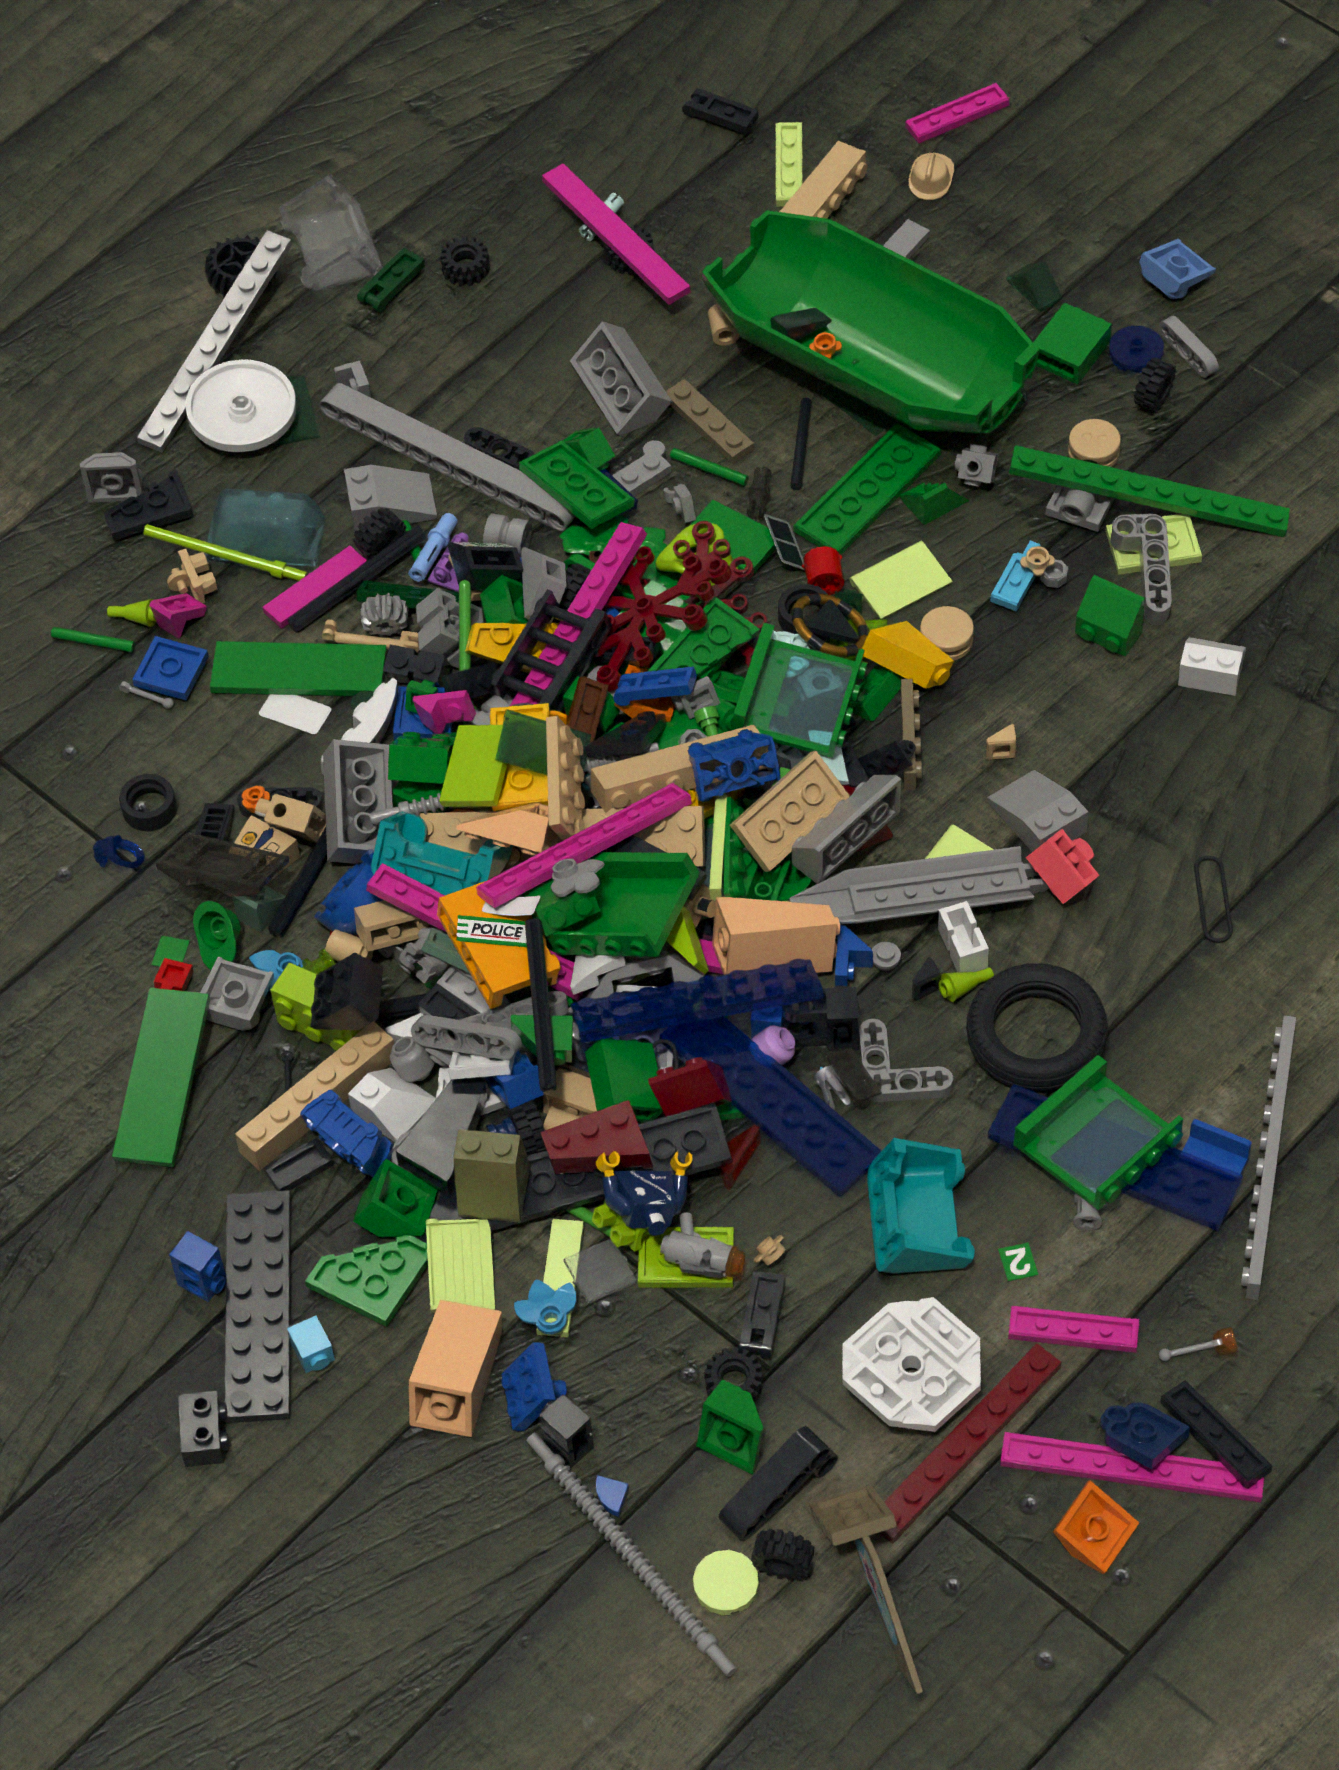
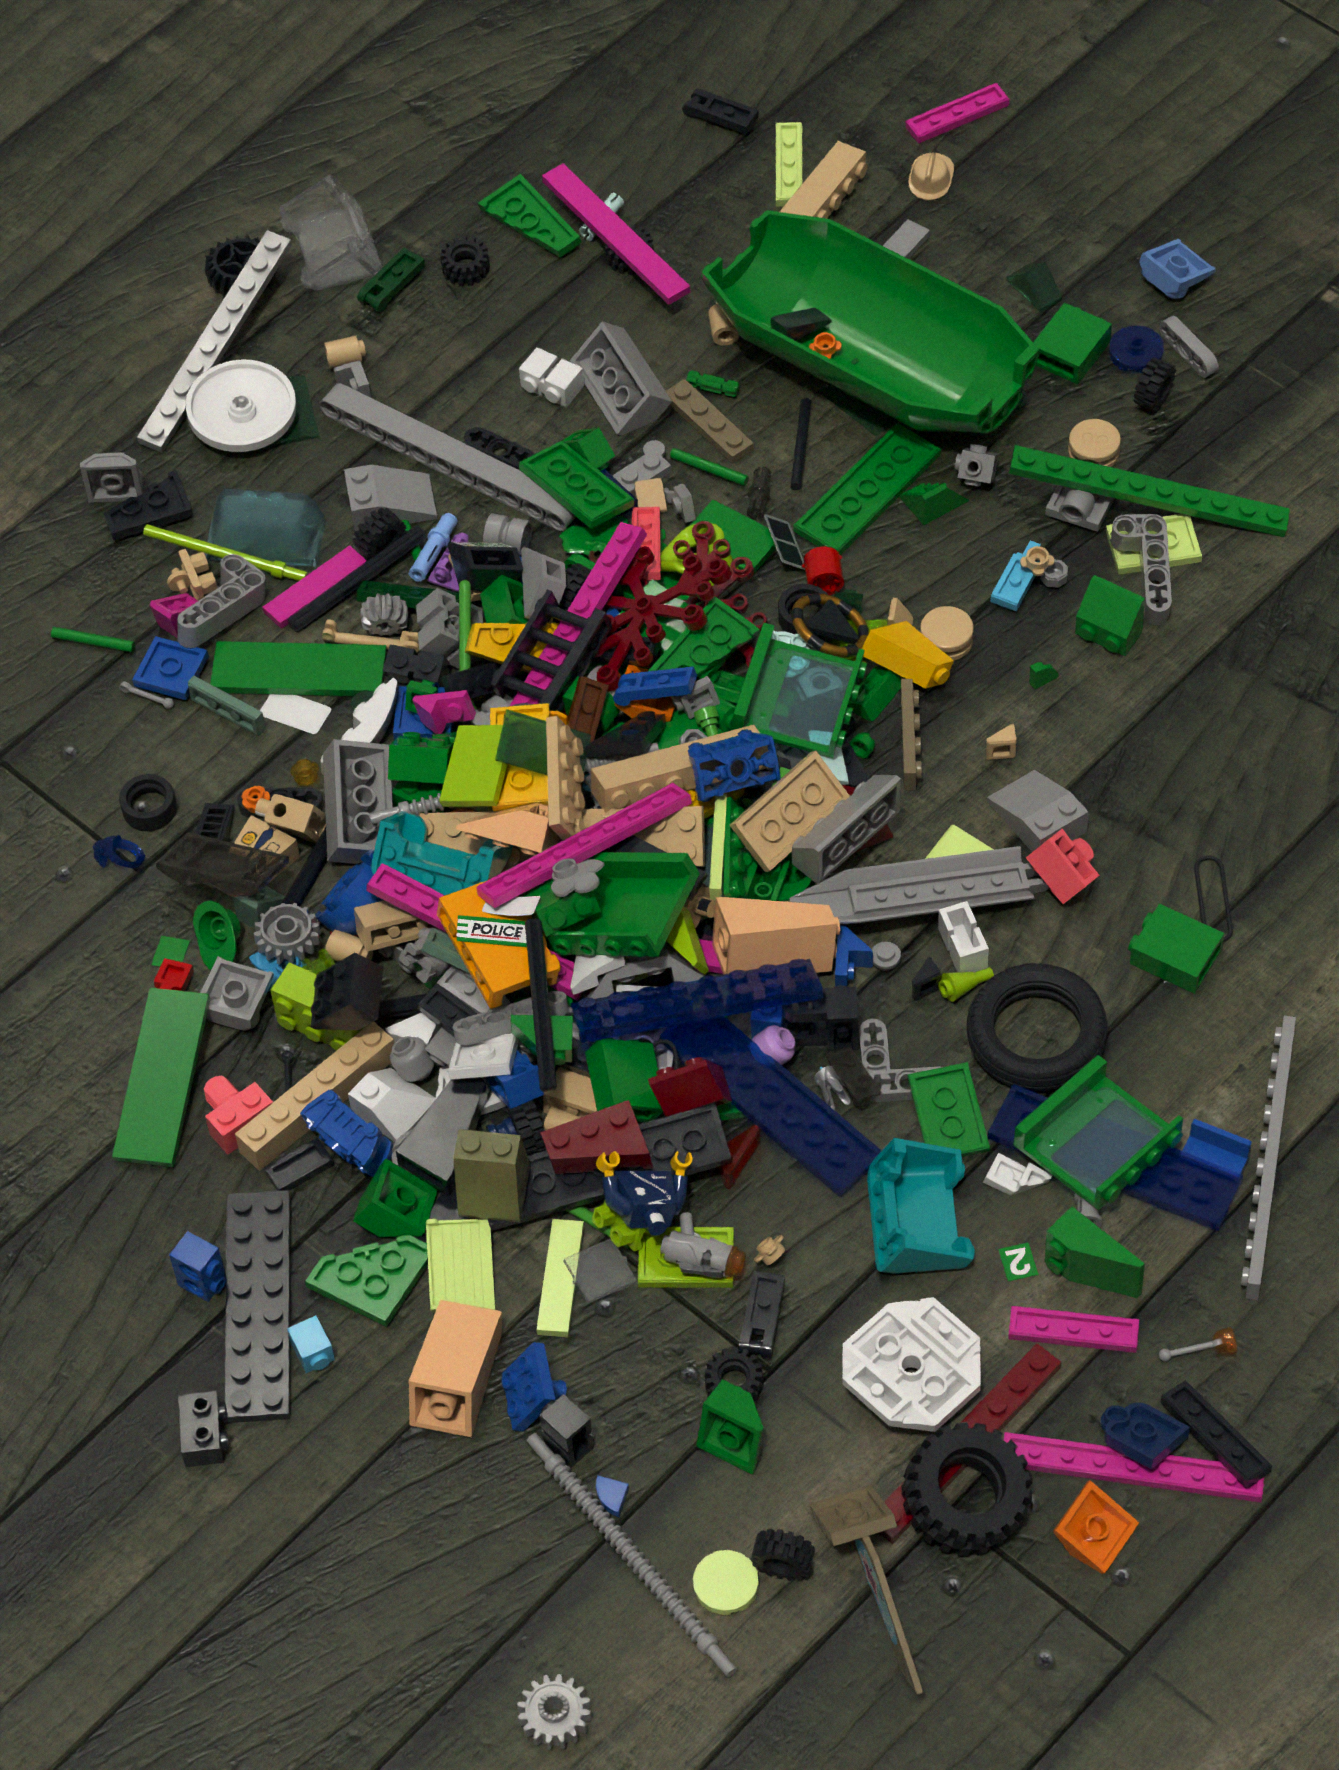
lime cone [107,599,157,627] -> none
light grey beam [411,1015,522,1060] -> none
dark azure plate [514,1279,576,1334] -> none
black beam [718,1426,838,1541] -> none
yellowish green piece [849,541,952,620] -> none
black hinge [858,740,916,778] -> none
white slope [1178,637,1246,696] -> none
none -> light grey beam [177,554,266,648]
none -> sand green tile [187,675,266,736]
none -> coral brick [204,1076,273,1155]
none -> light grey gear [254,903,320,964]
none -> clear yellow plate [290,759,319,786]
none -> tan brick [324,336,366,369]
none -> green wing [478,174,582,258]
none -> light grey gear [517,1674,591,1750]
none -> white piece [519,347,584,408]
none -> coral tile [632,506,661,580]
none -> tan slope [634,478,667,513]
none -> green axle [686,370,740,397]
none -> green hinge [850,732,876,758]
none -> tan slope [888,598,913,625]
none -> black tyre [901,1422,1033,1556]
none -> green tile [907,1062,990,1157]
none -> white slope [983,1153,1053,1195]
none -> green tile [1029,662,1059,690]
none -> green slope [1045,1206,1145,1298]
none -> green brick [1128,904,1224,994]

